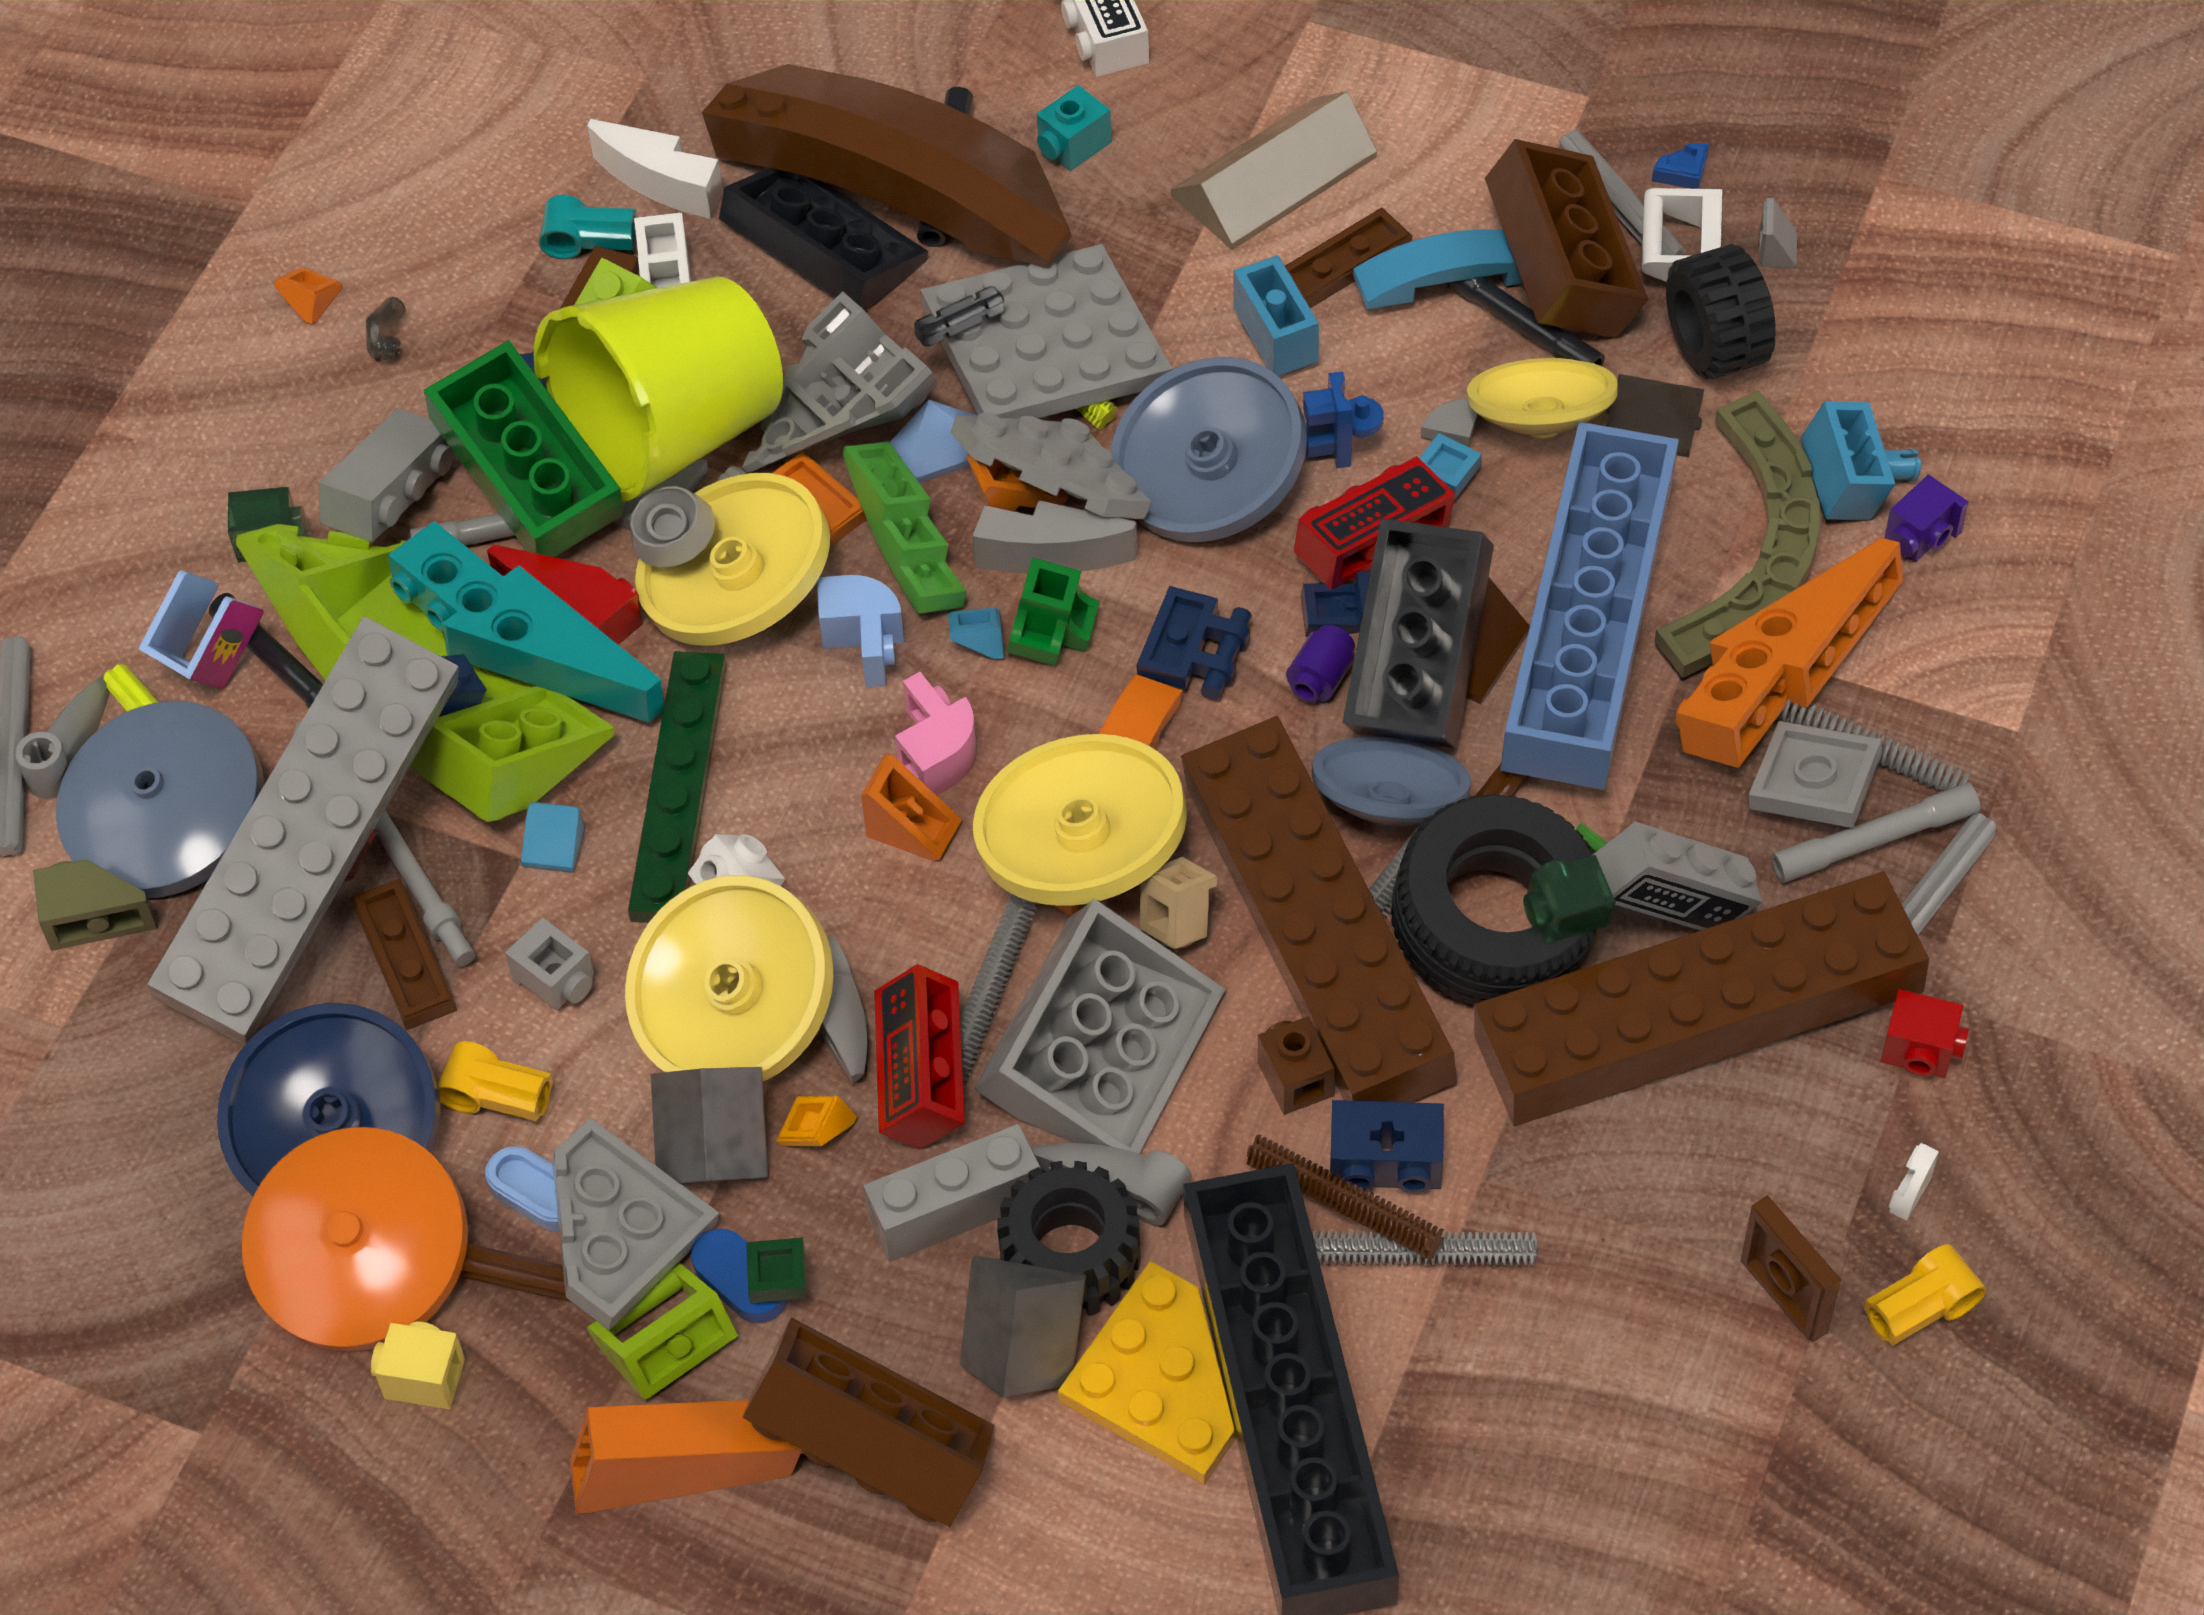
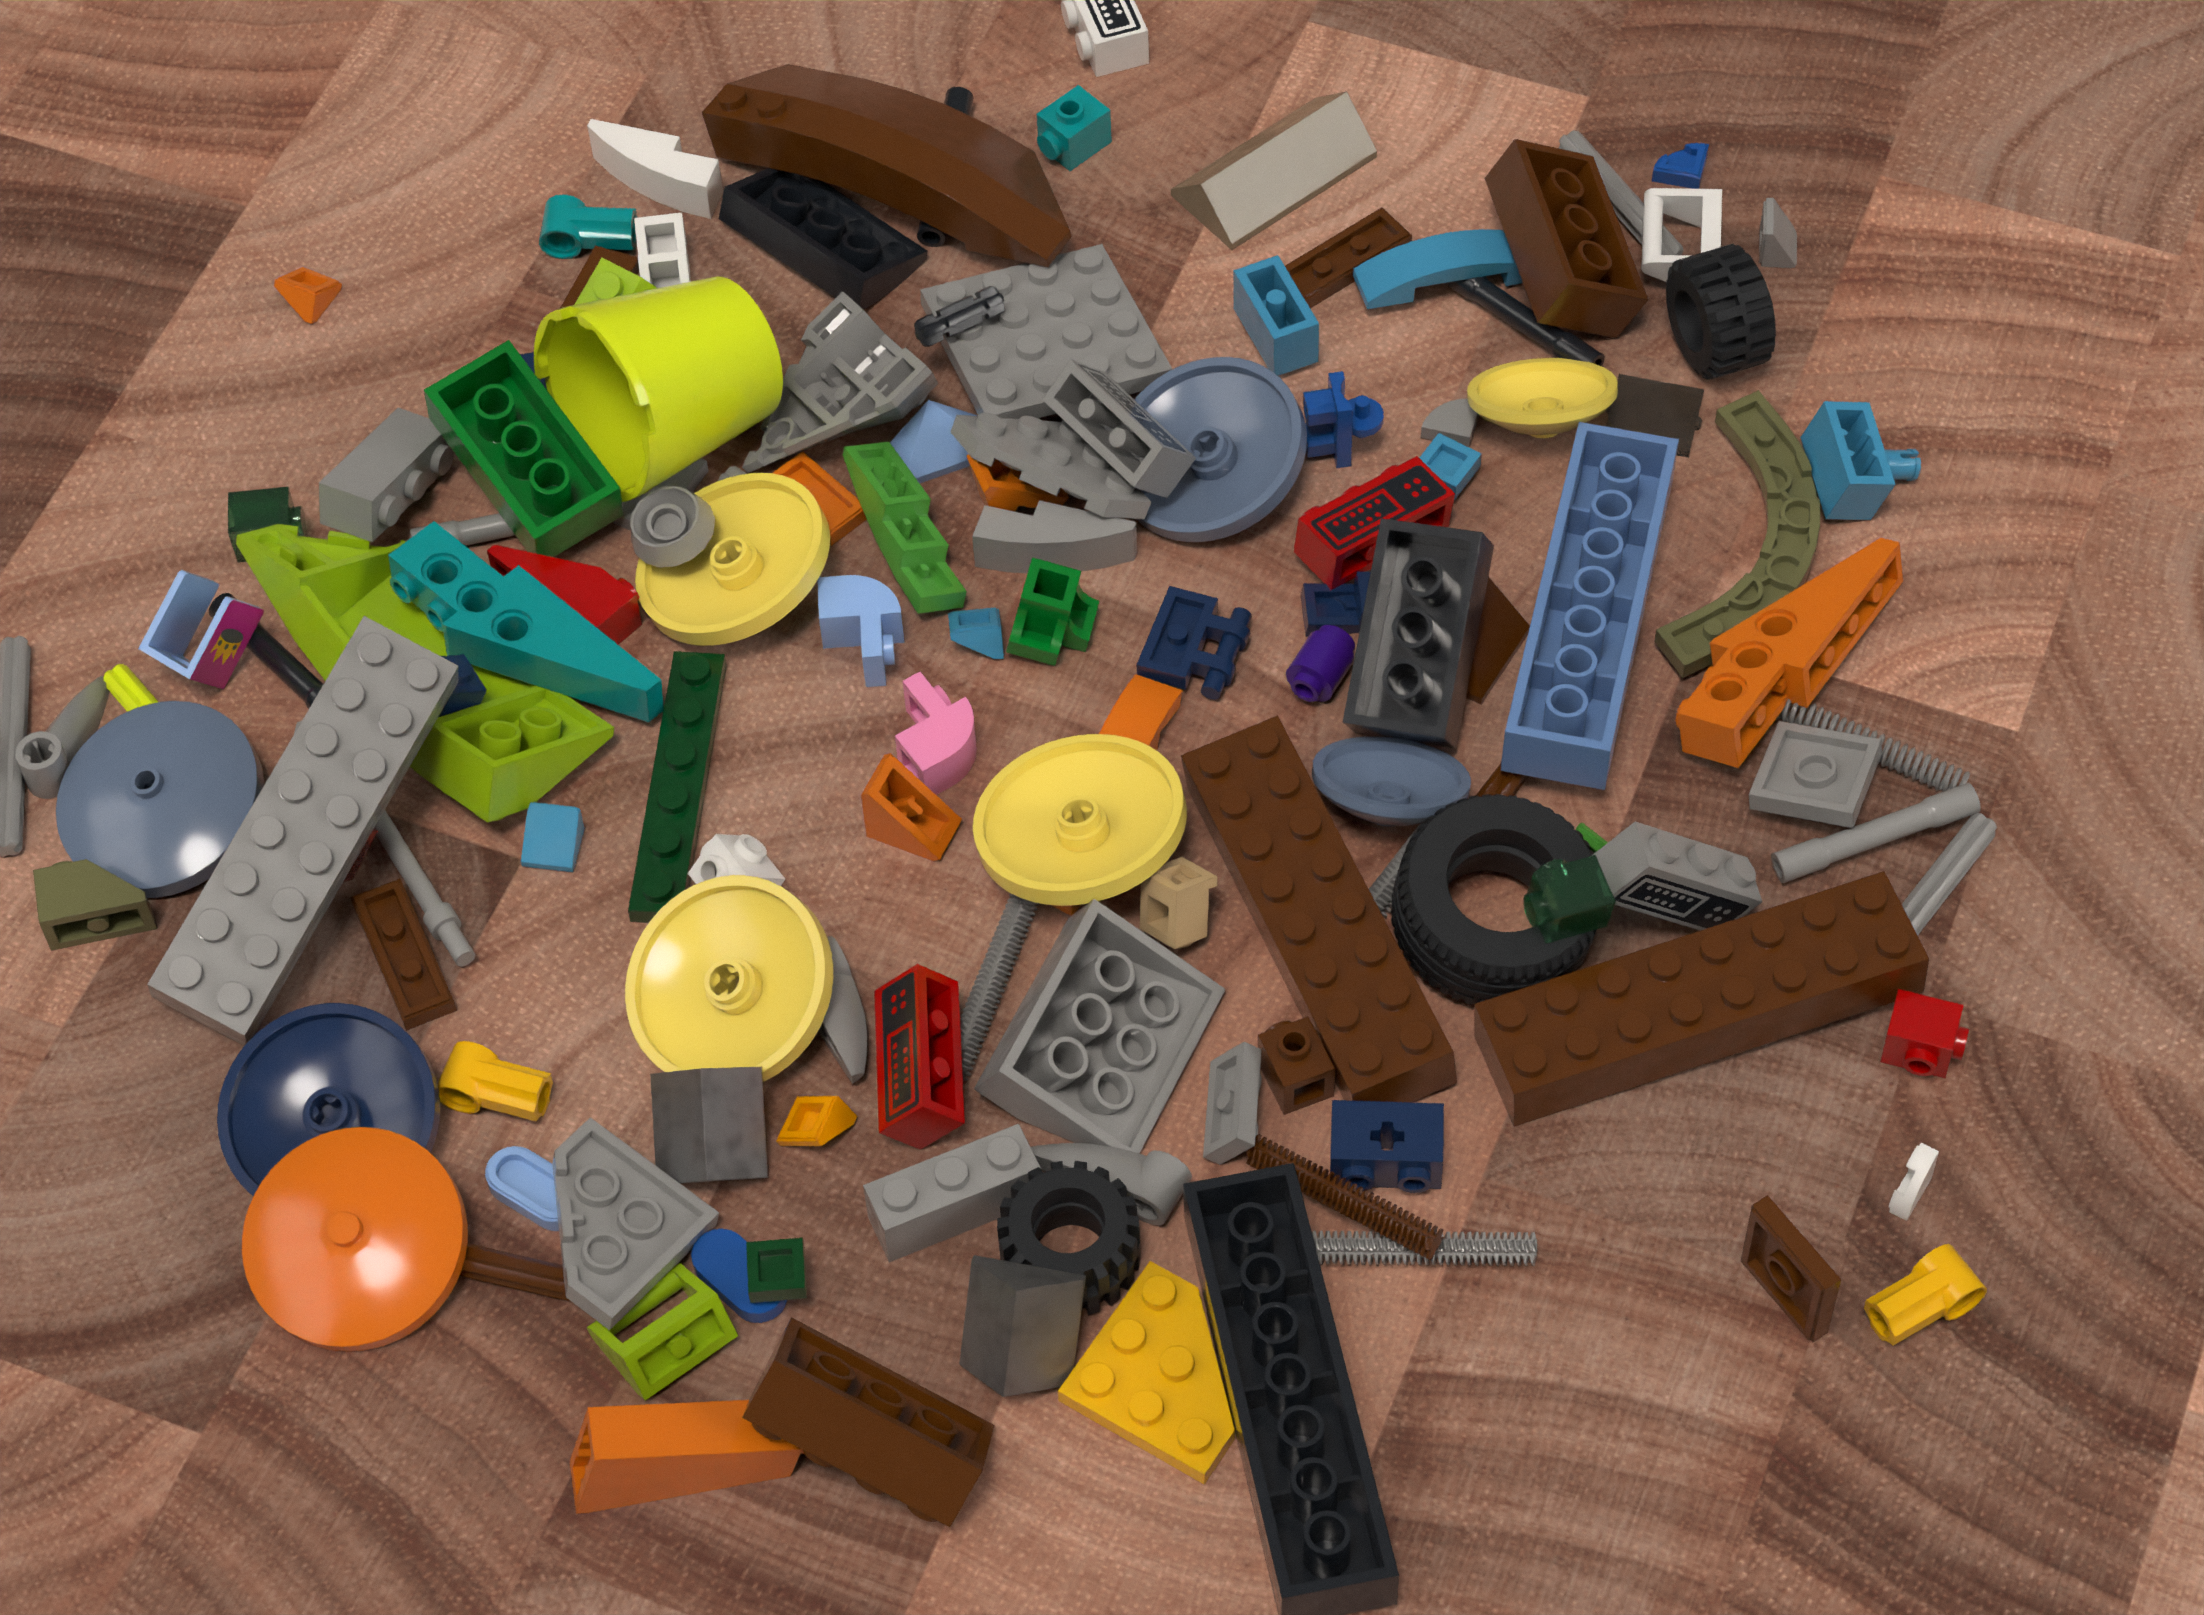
clear smoke arm [366,297,406,363] -> none
light yellow brick [371,1322,465,1409] -> none
light grey brick [505,917,595,1010] -> none
dark purple brick [1884,474,1969,562] -> none
none -> light grey brick [1042,359,1196,498]
none -> light grey plate [1203,1042,1262,1165]

